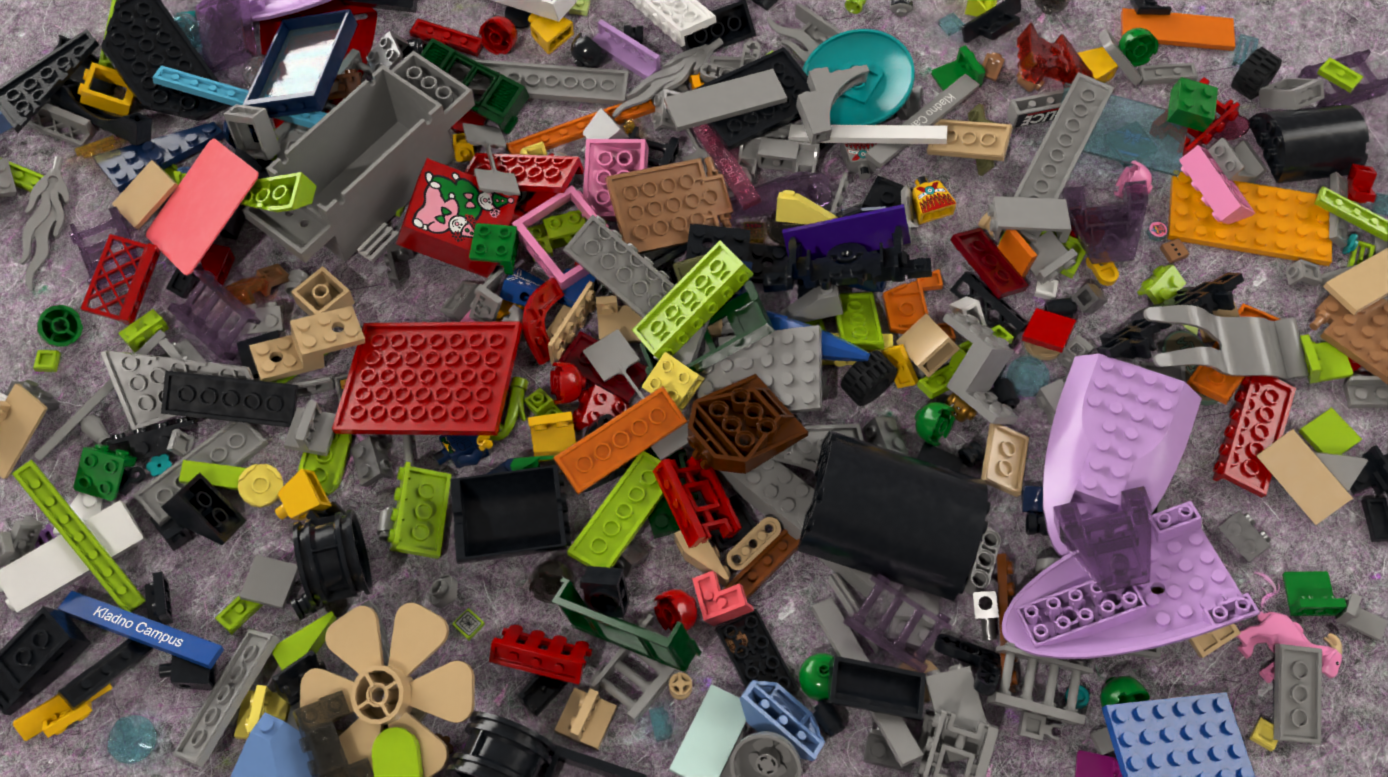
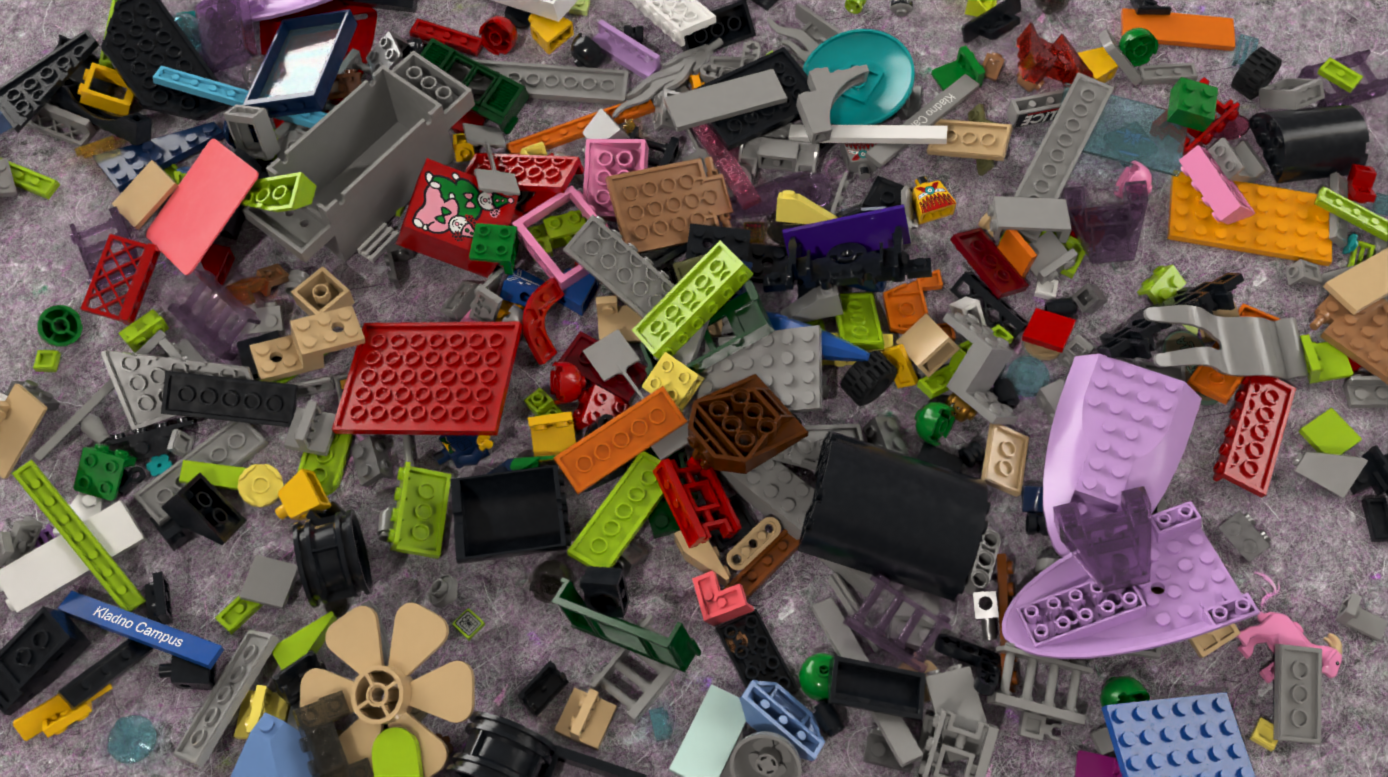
light grey piece [20,156,70,291] -> none
black bracket [166,268,203,299] -> none
black wheel [290,593,317,621] -> none
red fence [489,624,592,685] -> none
lime plant [490,377,529,441] -> none
tan bracket [546,281,596,364] -> none
red cylinder [654,589,697,631] -> none
tan wheel [669,672,692,700] -> none
clear light blue tile [938,13,964,36] -> none
teal tile [1064,685,1090,710] -> none
yellow plate [1086,252,1119,286] -> none
tile [1146,221,1168,241] -> none
medium nougat tile [1160,238,1190,264] -> none
tan tile [1256,429,1353,525] -> none
green bracket [1282,571,1347,616] -> none

